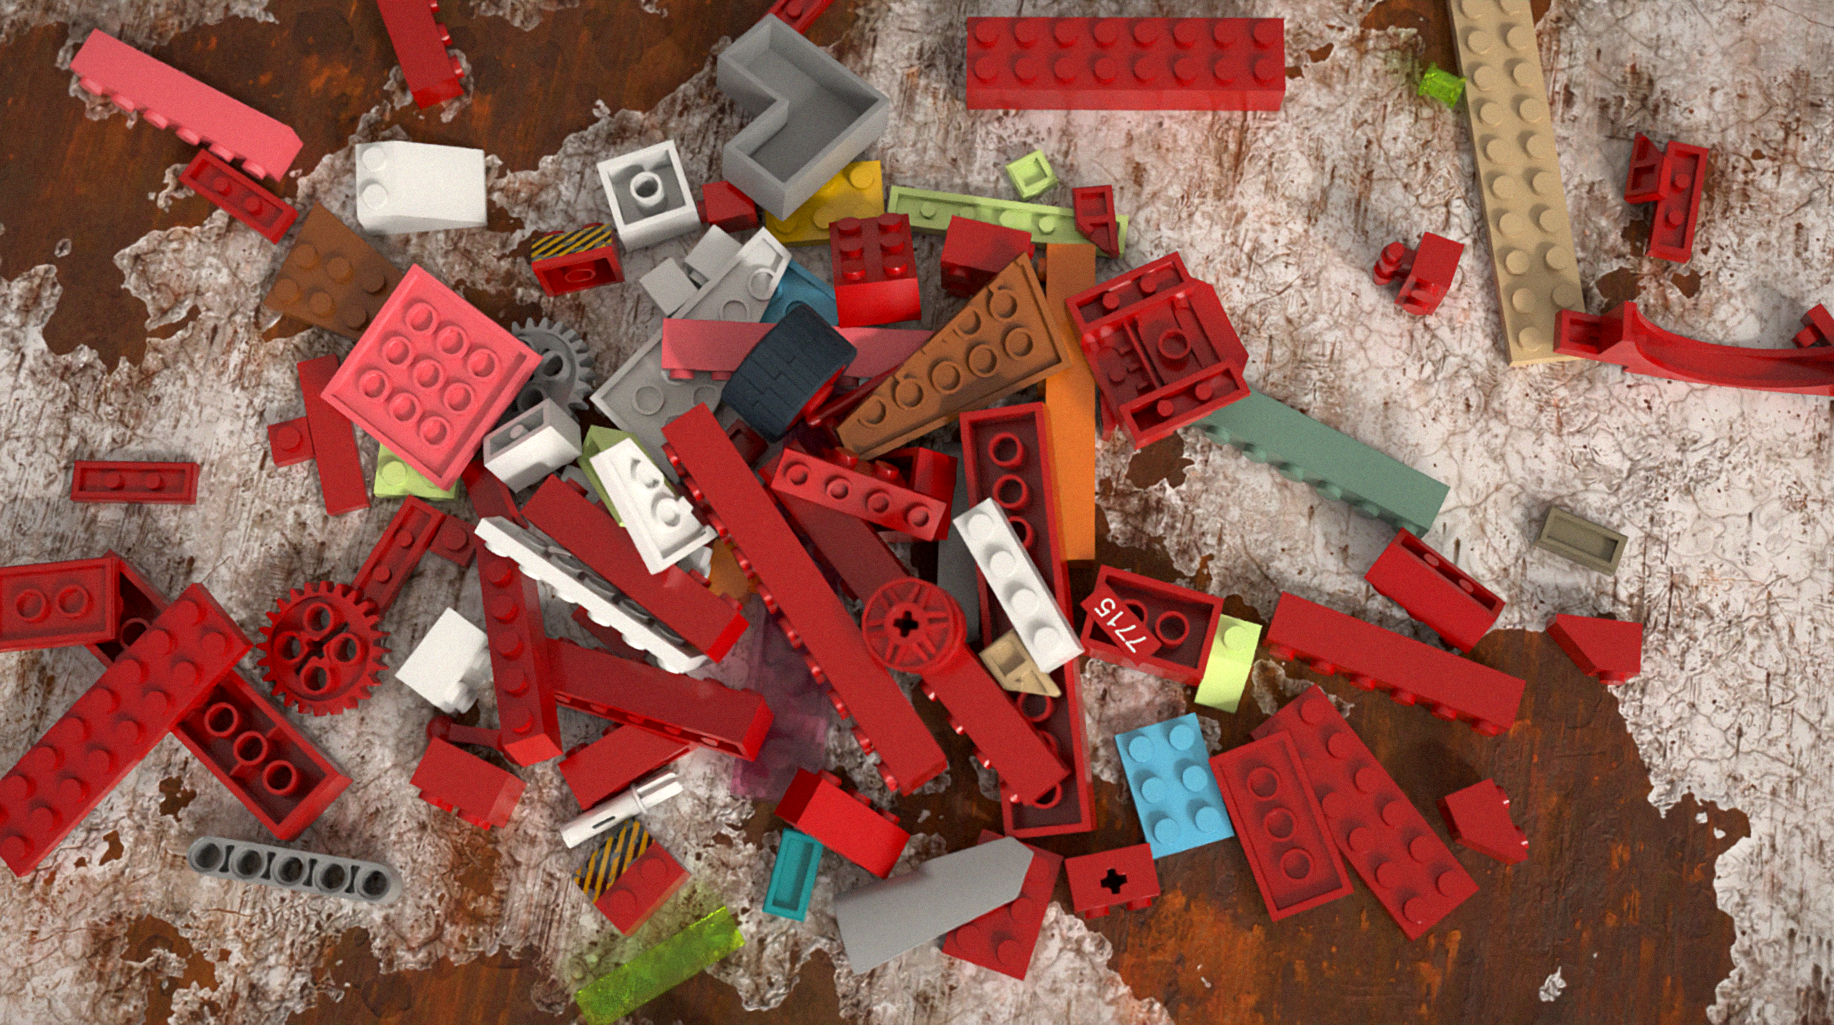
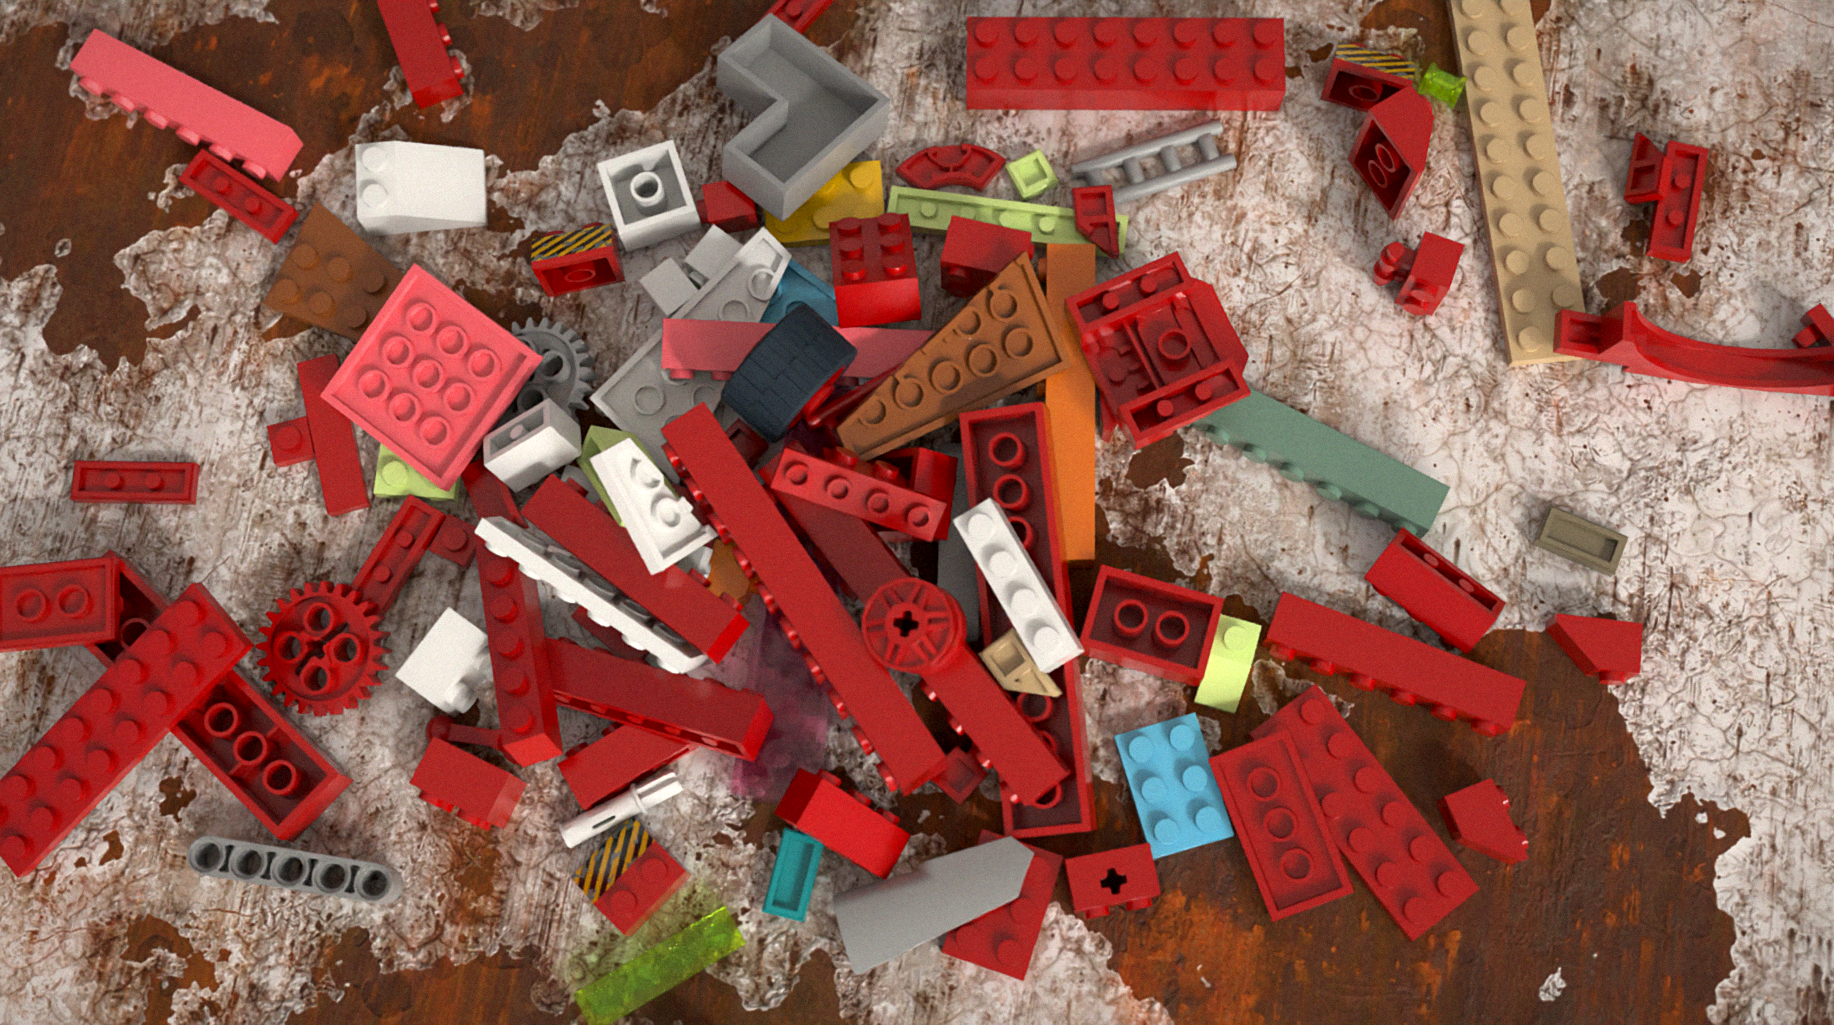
red sticker [1080,582,1162,667] -> none
none -> red tile [895,143,1006,193]
none -> red plate [930,741,988,807]
none -> light grey bar [1069,118,1237,206]
none -> red slope [1320,41,1416,113]
none -> red slope [1348,84,1434,221]

